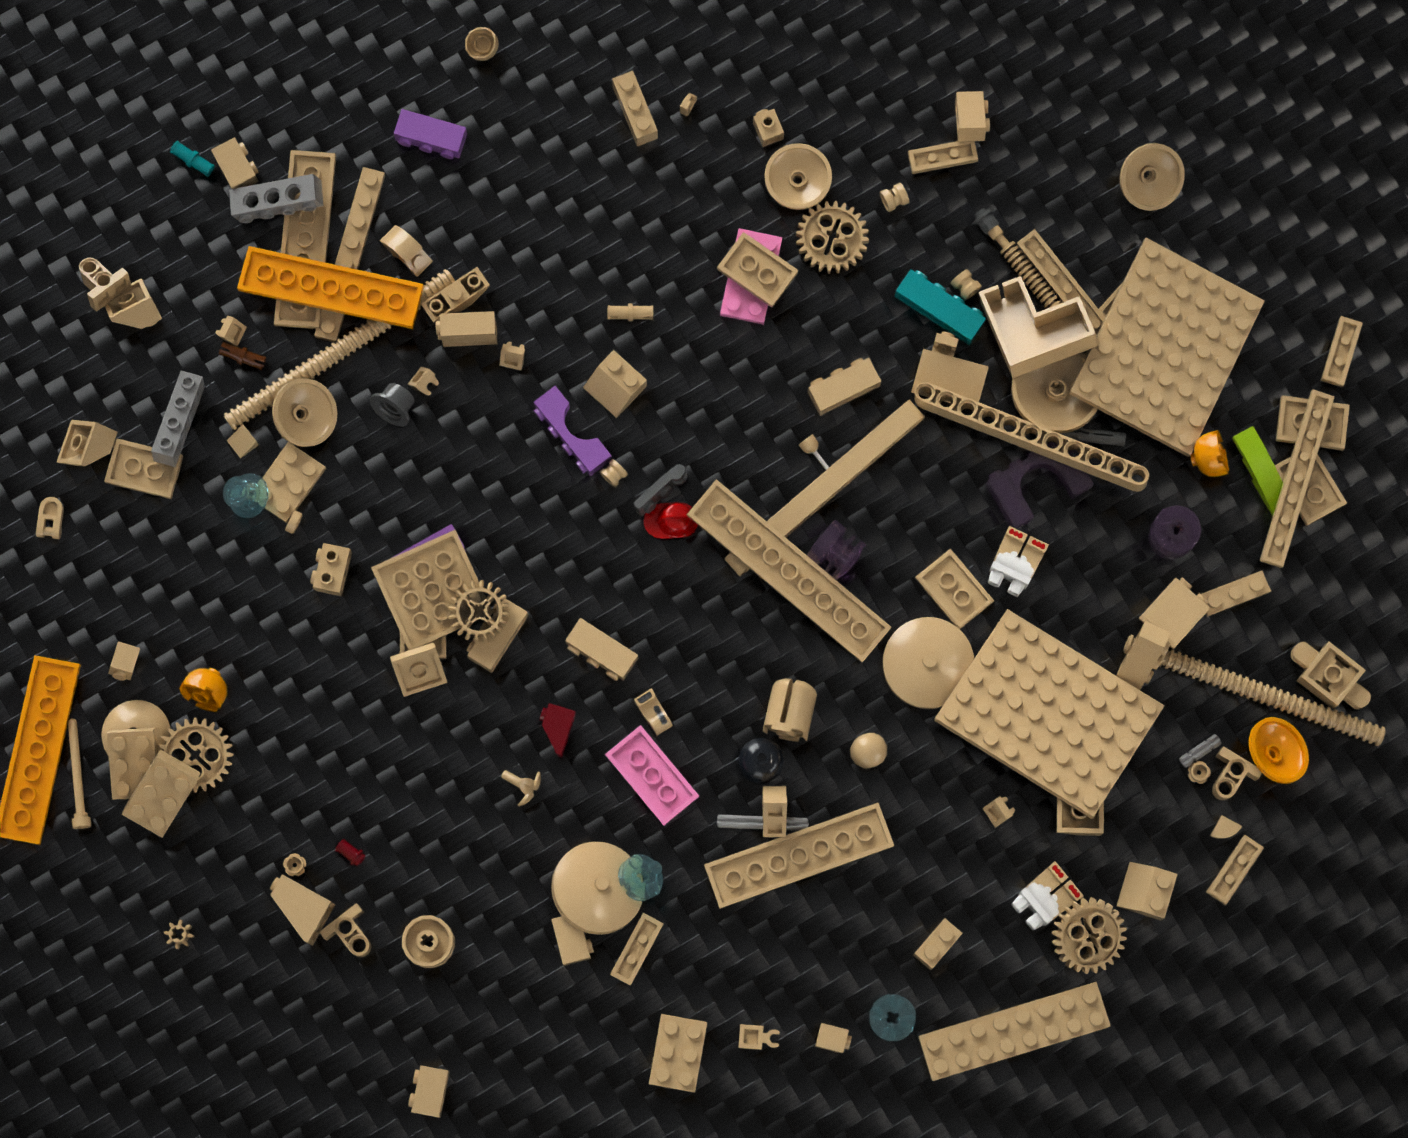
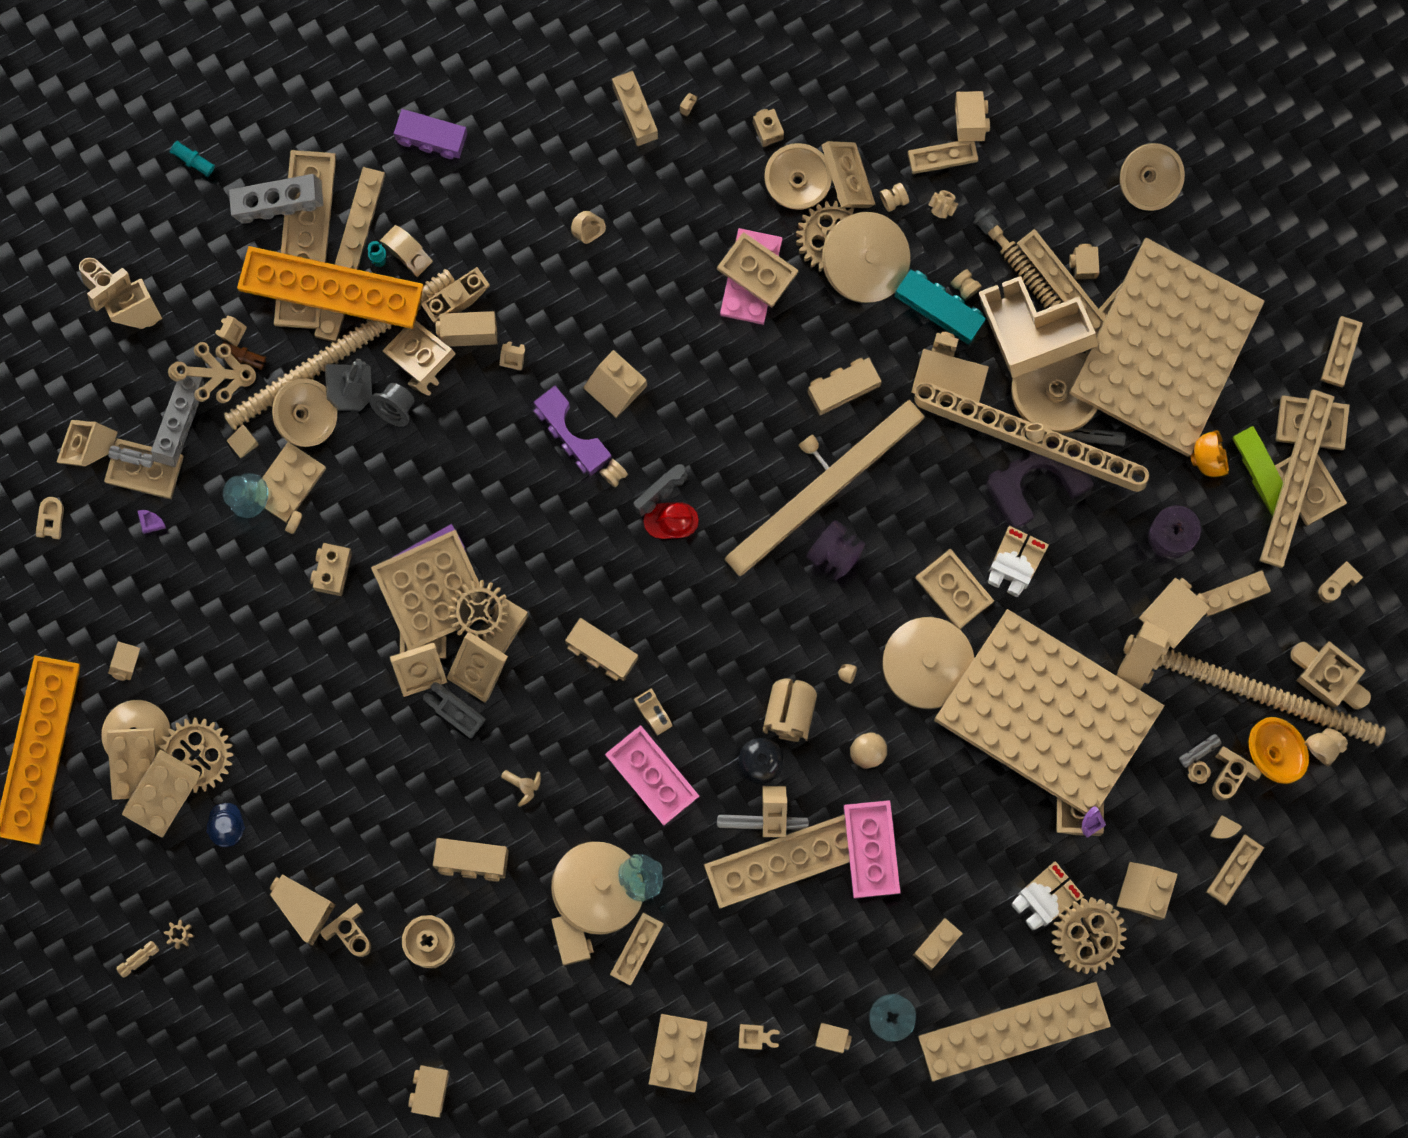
tan piece [68,719,91,829] -> none
light orange cylinder [179,668,227,712] -> none
tan brick [211,137,259,189] -> none
tan plate [283,853,306,876] -> none
dark red pin [335,839,366,867] -> none
tan hair [465,27,499,61] -> none
dark red slope [539,703,576,758] -> none
tan pin [607,304,653,322] -> none
tan plate [687,479,891,663] -> none
tan tile [983,796,1015,828] -> none
none -> light grey axle [109,446,154,468]
none -> tan axle [116,941,159,977]
none -> medium lavender tile [138,510,166,534]
none -> tan plant [168,342,256,403]
none -> dark blue hat [206,803,245,847]
none -> dark grey piece [325,359,372,411]
none -> teal pin [368,241,386,267]
none -> tan plate [383,320,456,386]
none -> dark grey hinge [423,682,486,738]
none -> tan brick [433,838,509,882]
none -> tan plate [447,632,508,702]
none -> tan piece [571,211,606,244]
none -> tan plate [822,141,876,208]
none -> tan dish [822,212,910,303]
none -> tan hinge [838,664,857,684]
none -> bright pink plate [844,800,900,898]
none -> tan gear [929,190,958,218]
none -> tan hinge [1026,423,1045,442]
none -> tan brick [1069,244,1099,279]
none -> medium lavender tile [1082,806,1106,838]
none -> tan hair [1304,728,1348,766]
none -> tan leg [1318,561,1363,603]

